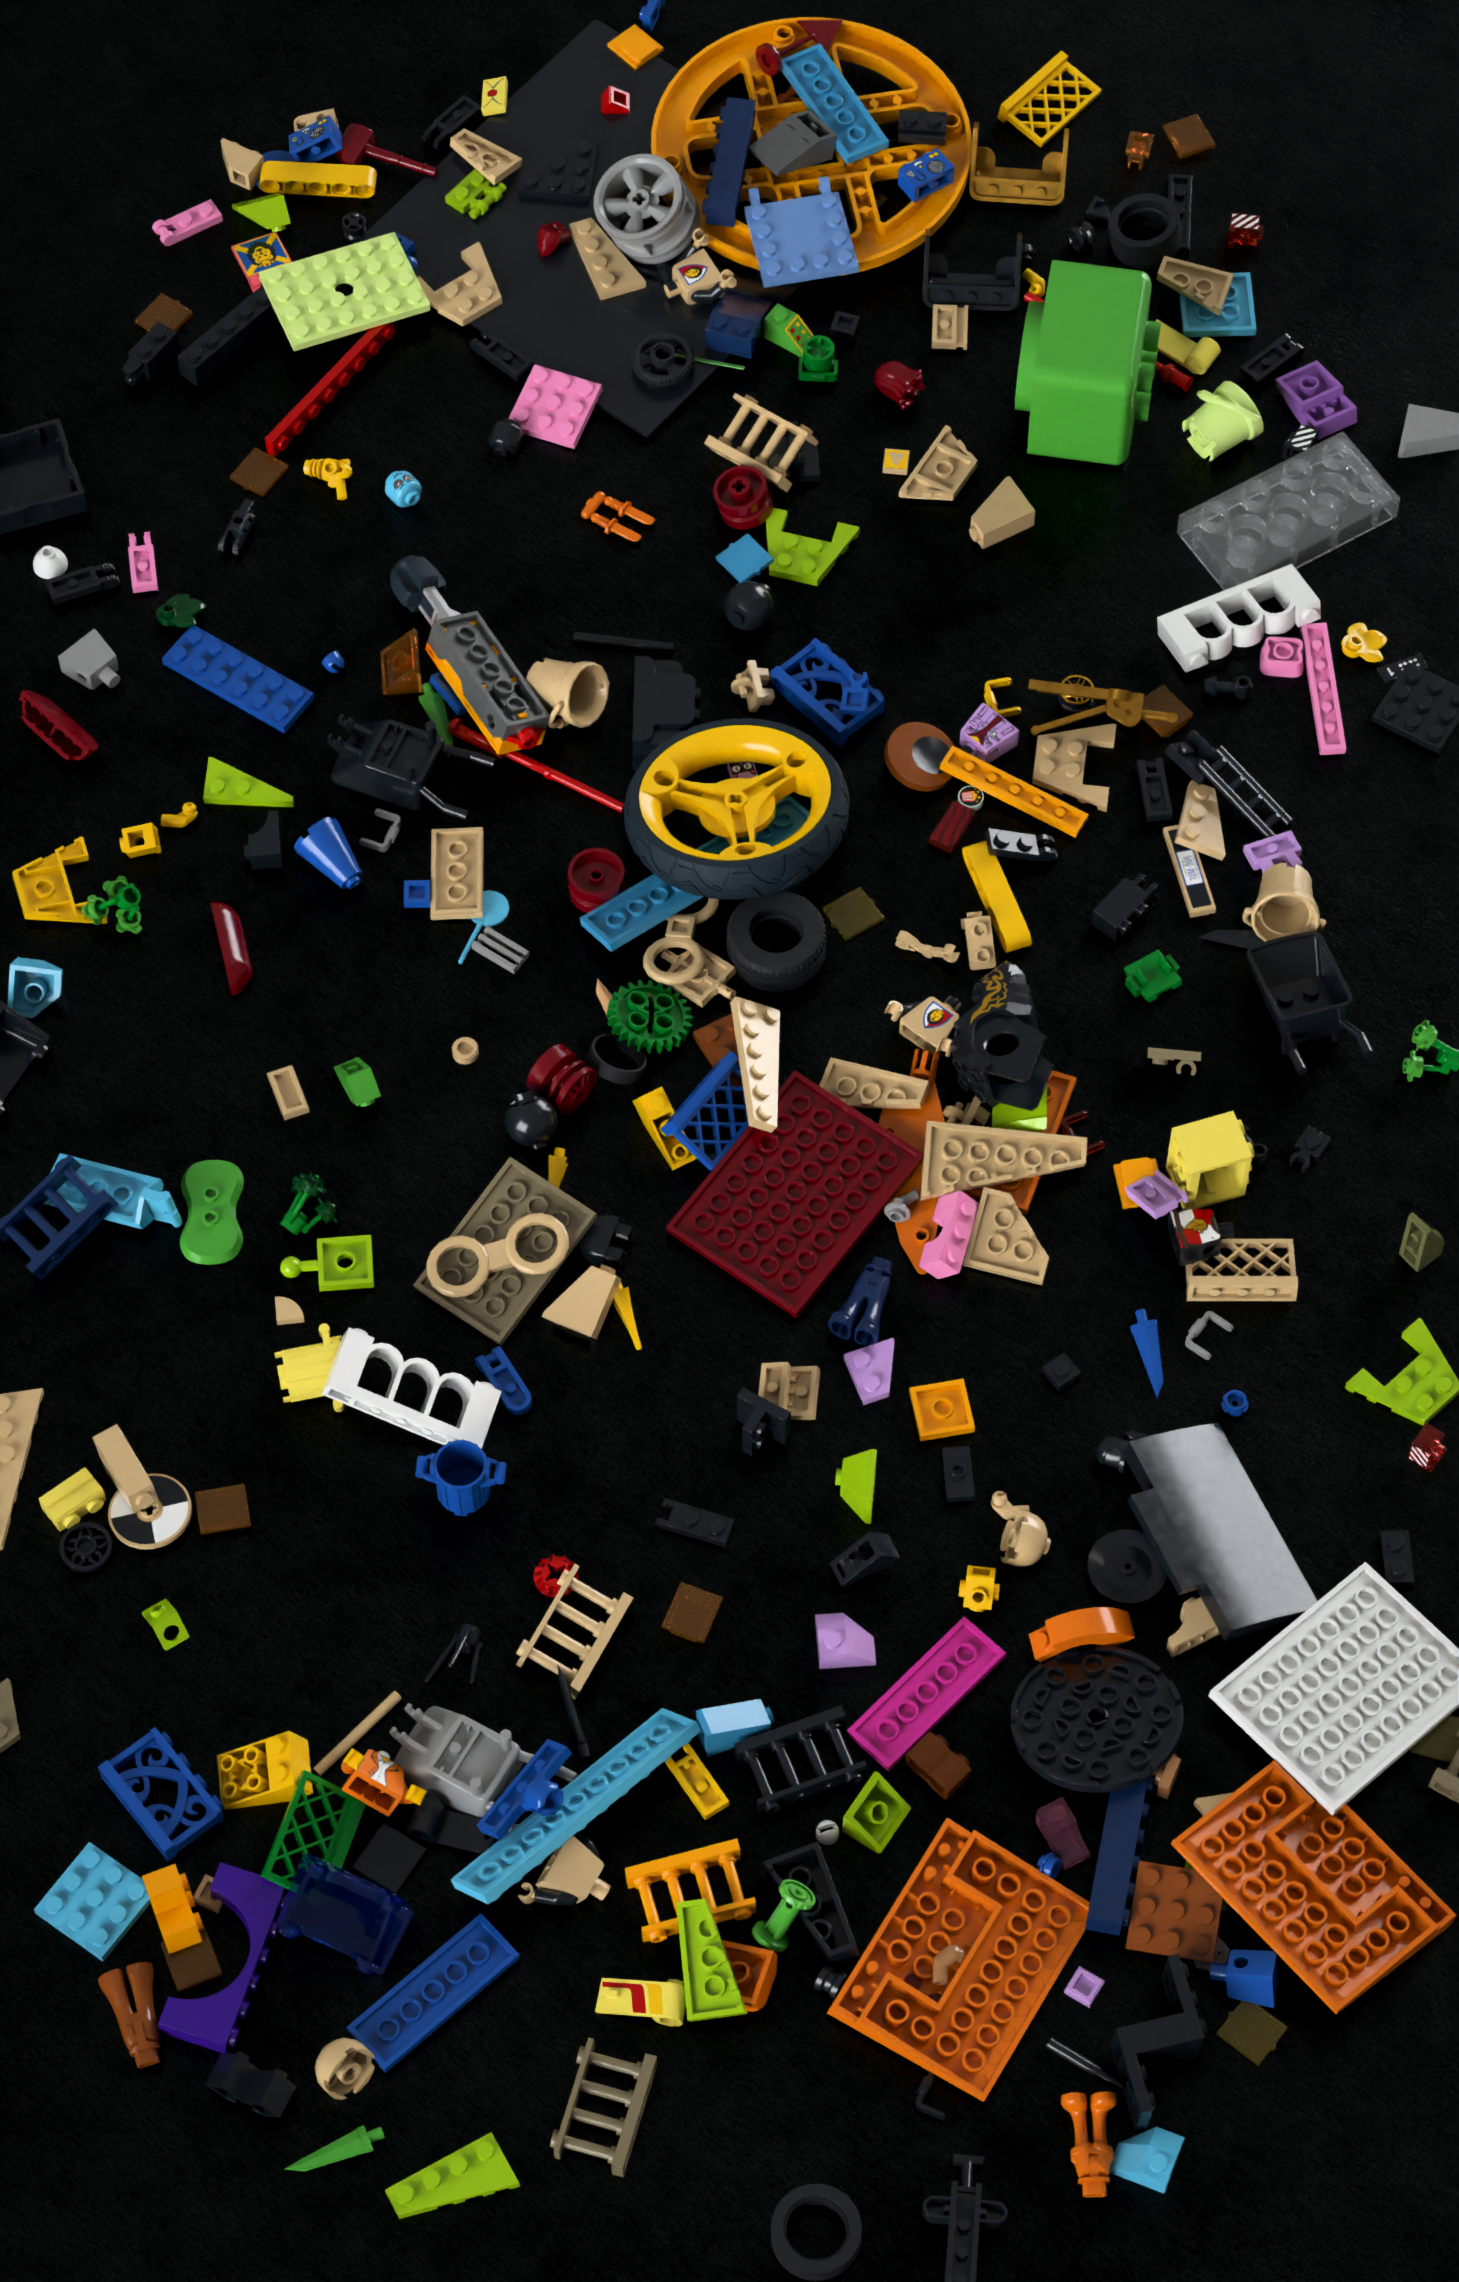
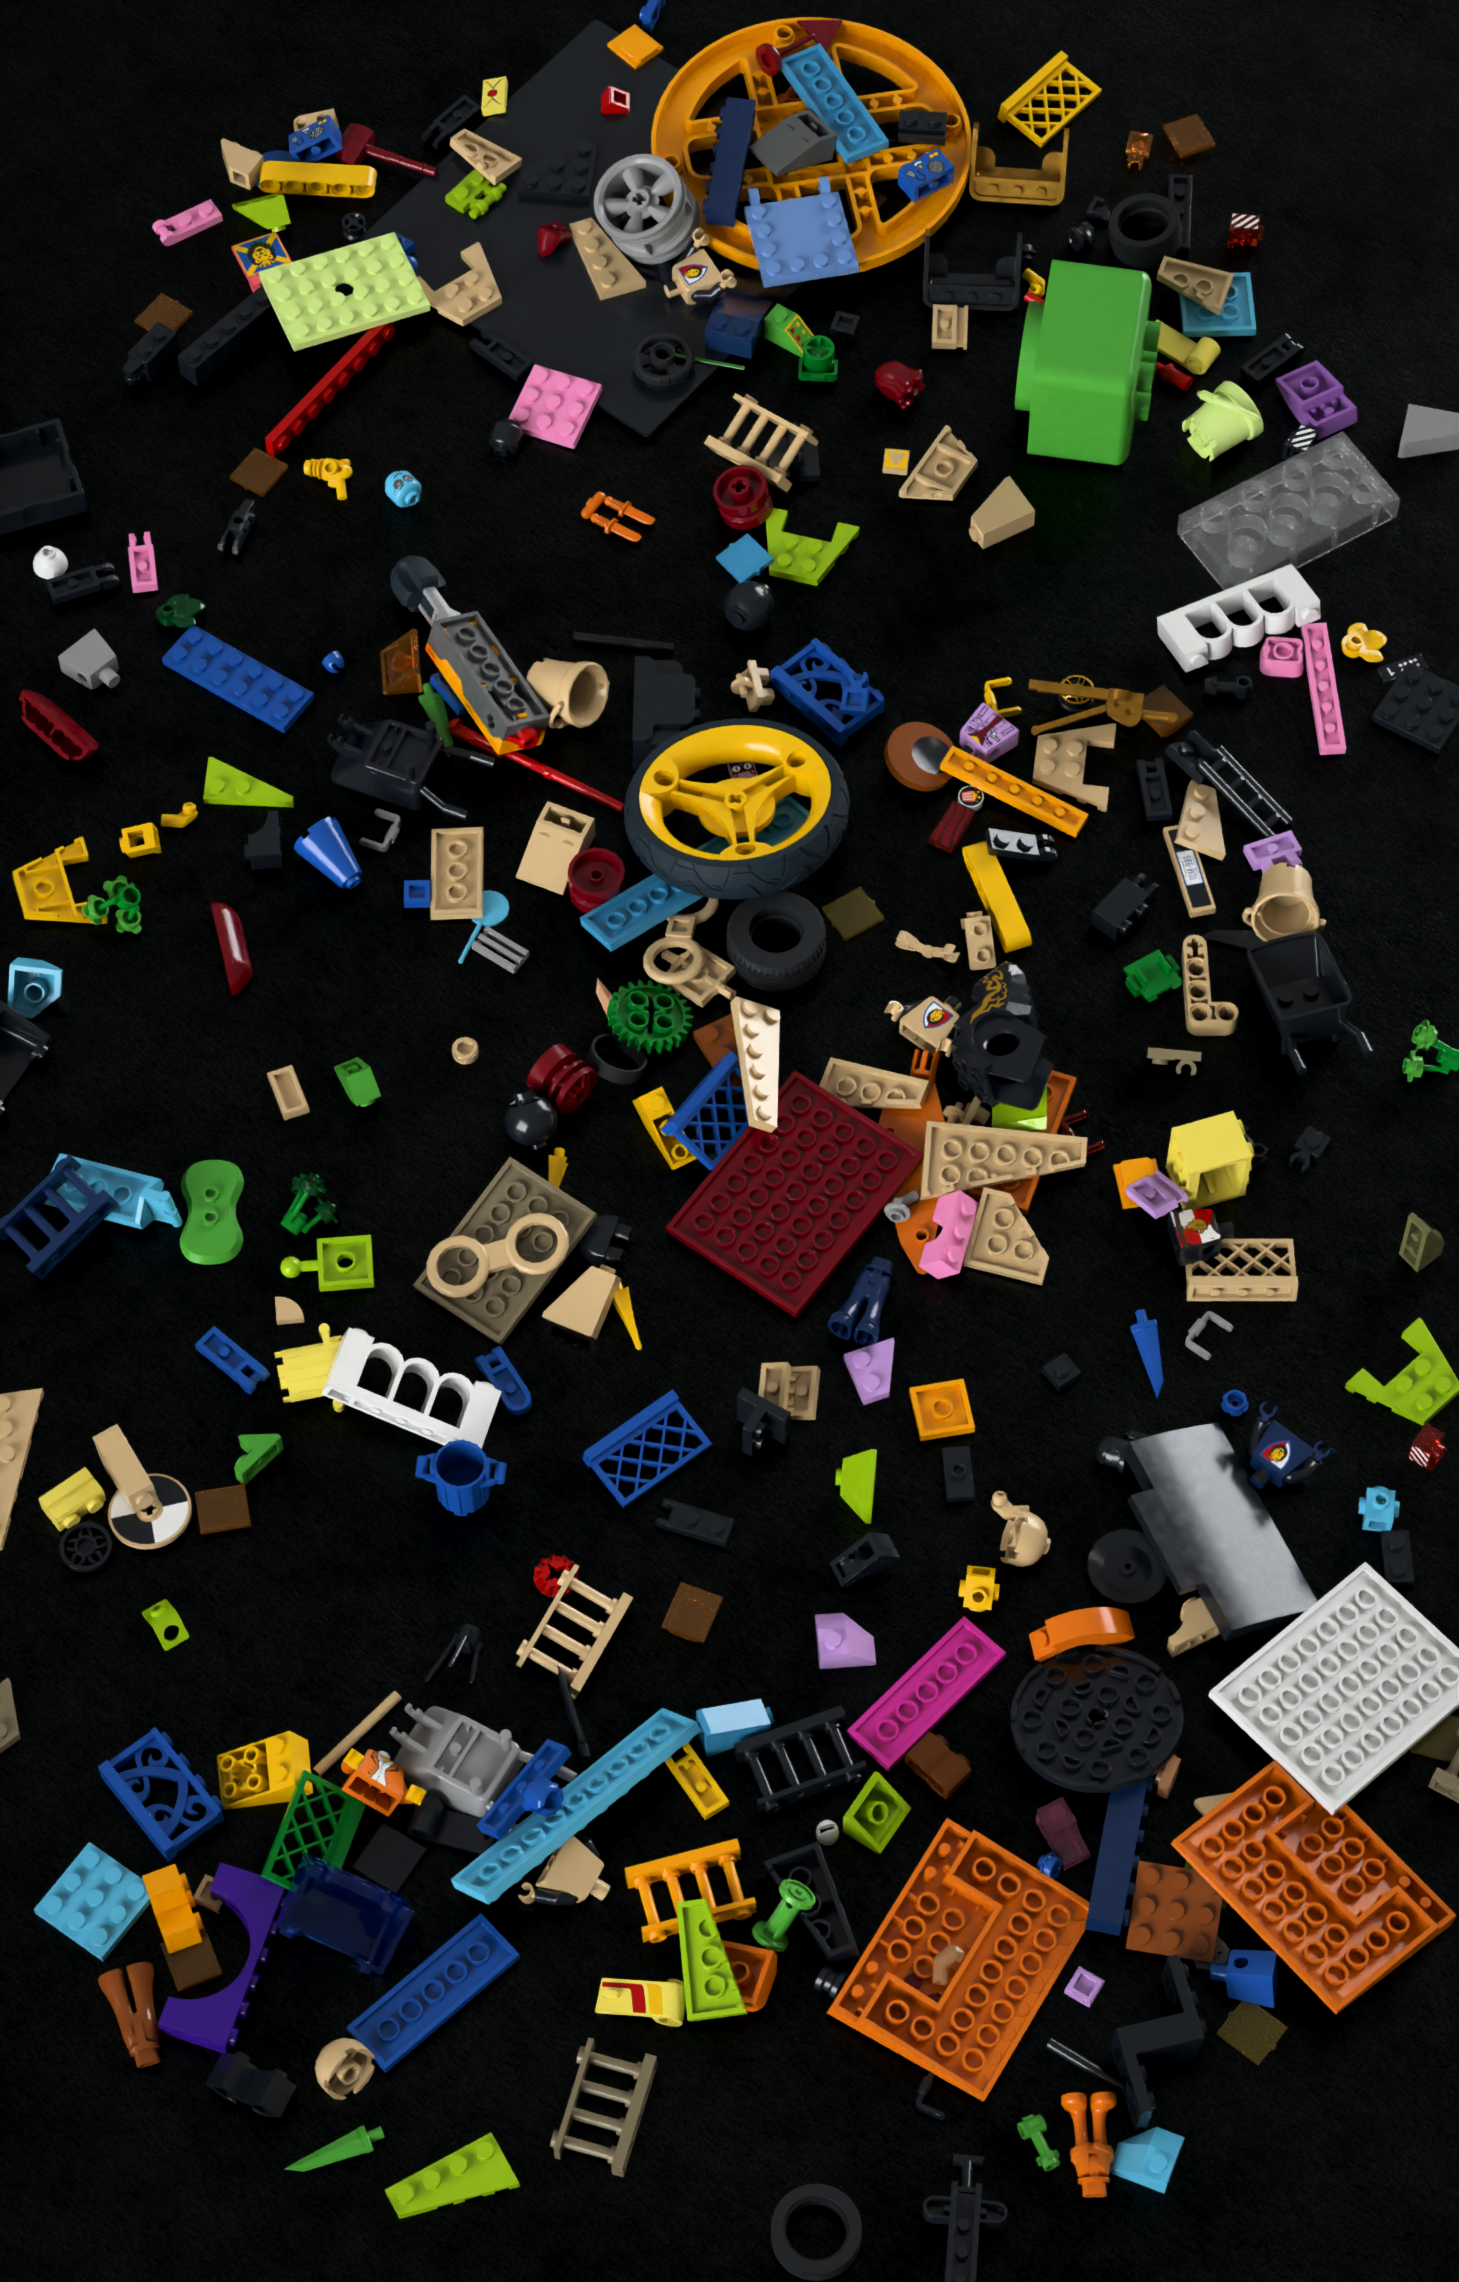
none -> blue plate [195,1326,270,1394]
none -> bright green slope [234,1434,284,1486]
none -> tan slope [516,801,595,895]
none -> blue fence [582,1389,712,1508]
none -> bright green bar [1017,2114,1060,2171]
none -> tan beam [1181,935,1239,1036]
none -> torso [1248,1401,1334,1489]
none -> medium azure brick [1358,1486,1400,1532]

